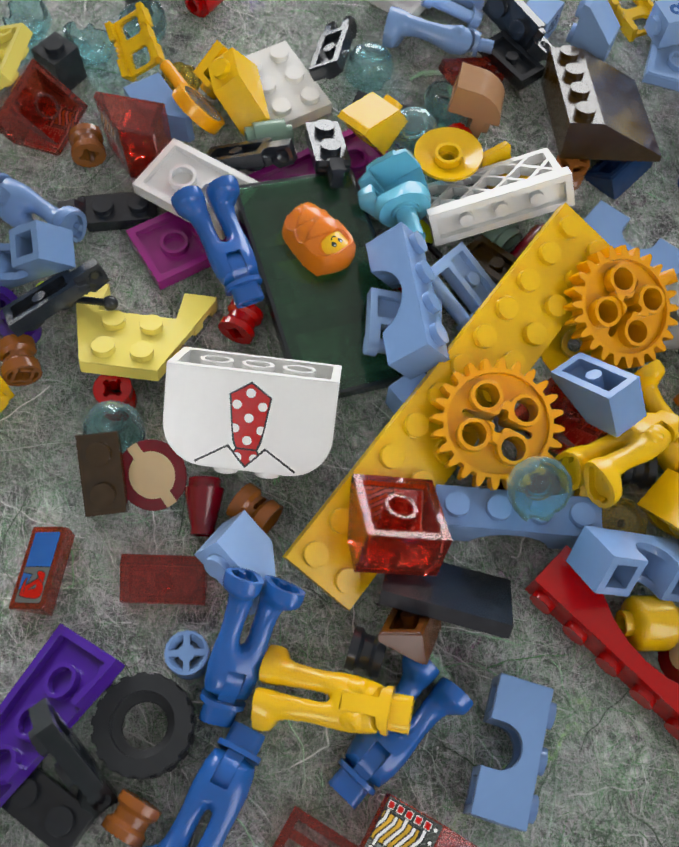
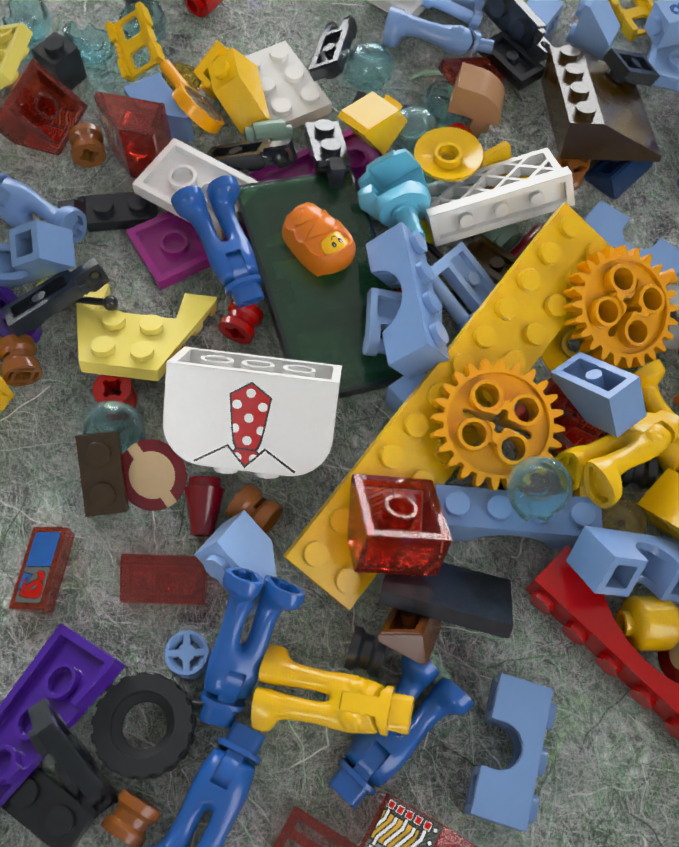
none -> black plate [602,48,660,86]

